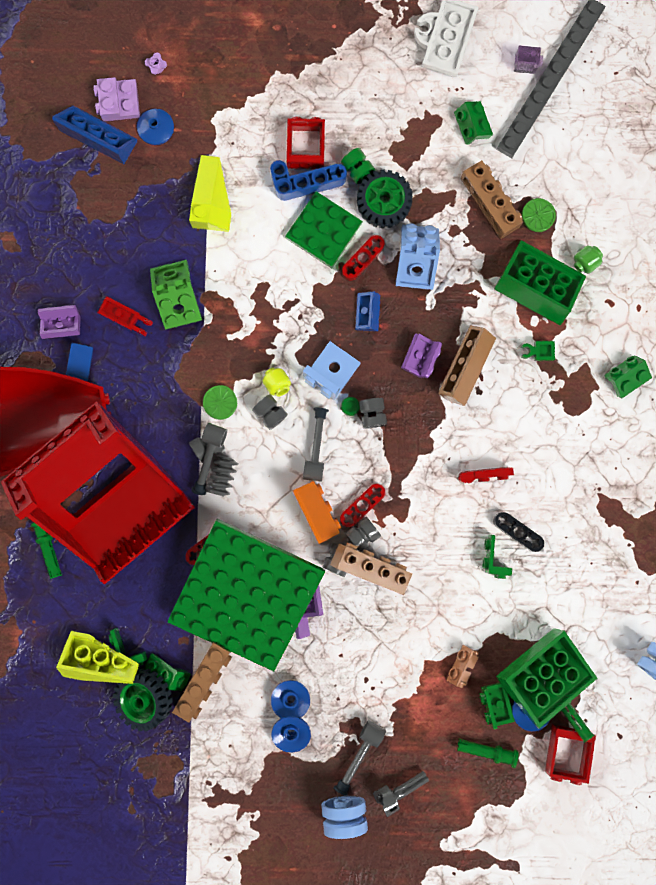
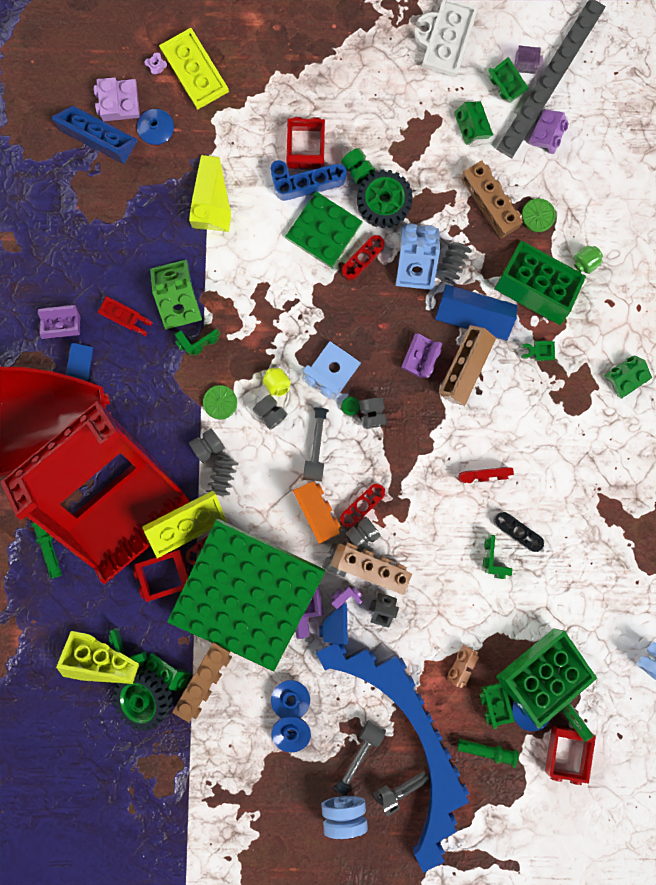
dark grey piece [191,423,228,495] -> none
blue slope [355,291,380,331] -> none
none -> red window [133,550,190,602]
none -> neon yellow plate [142,491,227,558]
none -> neon yellow plate [159,28,229,110]
none -> green bracket [175,329,221,356]
none -> blue arch [316,643,470,873]
none -> blue slope [319,601,348,644]
none -> medium lavender bracket [331,585,362,609]
none -> dark grey brick [369,593,399,628]
none -> blue slope [435,284,518,341]
none -> dark grey piece [436,242,472,285]
none -> green bracket [488,57,529,103]
none -> medium lavender bracket [529,109,569,154]

